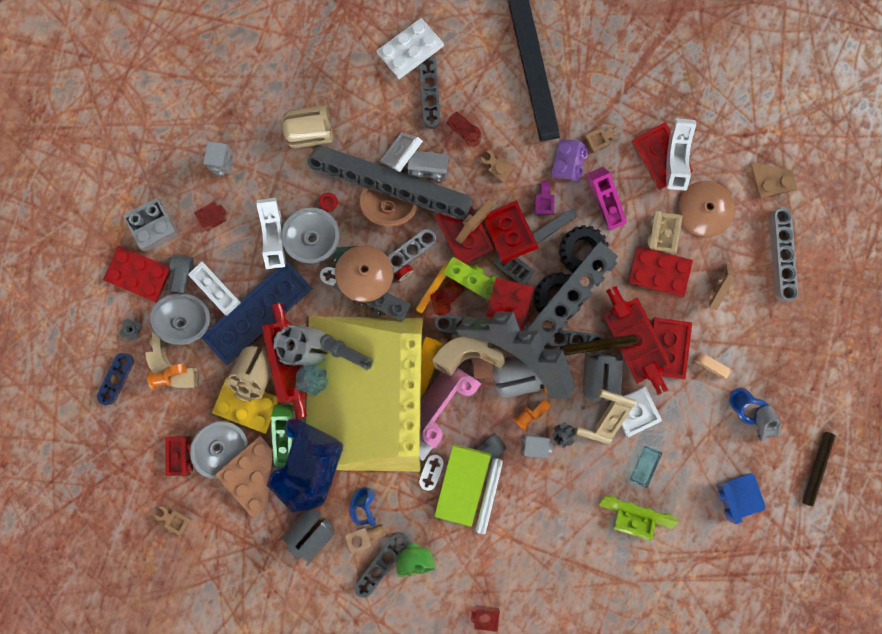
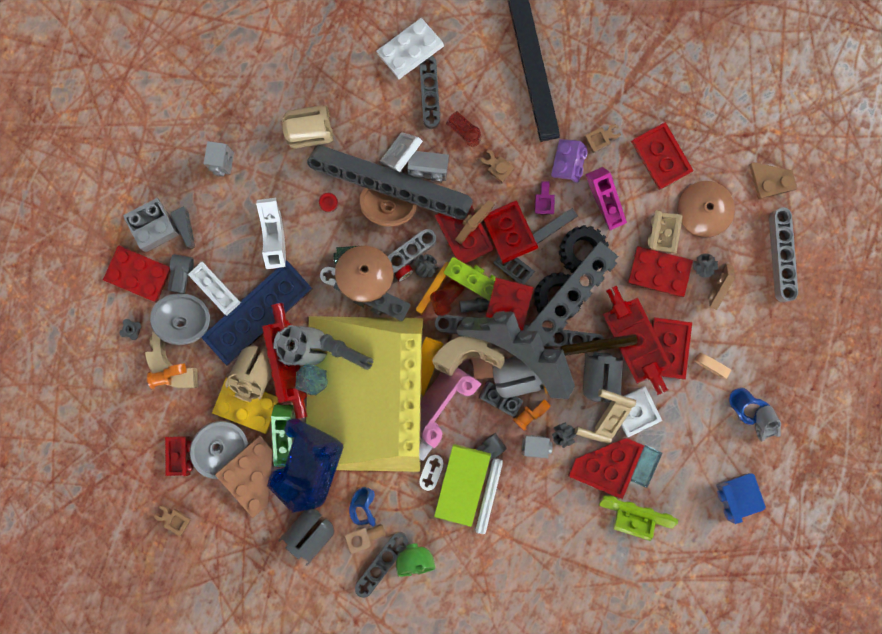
dark blue beam [97,353,134,405] -> none
clear red brick [194,201,227,232] -> none
light grey dish [282,208,340,264] -> none
clear red brick [470,605,500,632] -> none
white arch [666,118,696,191] -> none
dark brown axle [802,432,836,507] -> none
none -> dark grey slope [170,206,195,249]
none -> dark grey gear [413,254,439,278]
none -> dark grey pin [459,297,490,313]
none -> dark grey slope [478,381,523,417]
none -> red plate [568,438,645,499]
none -> dark grey gear [693,254,718,278]

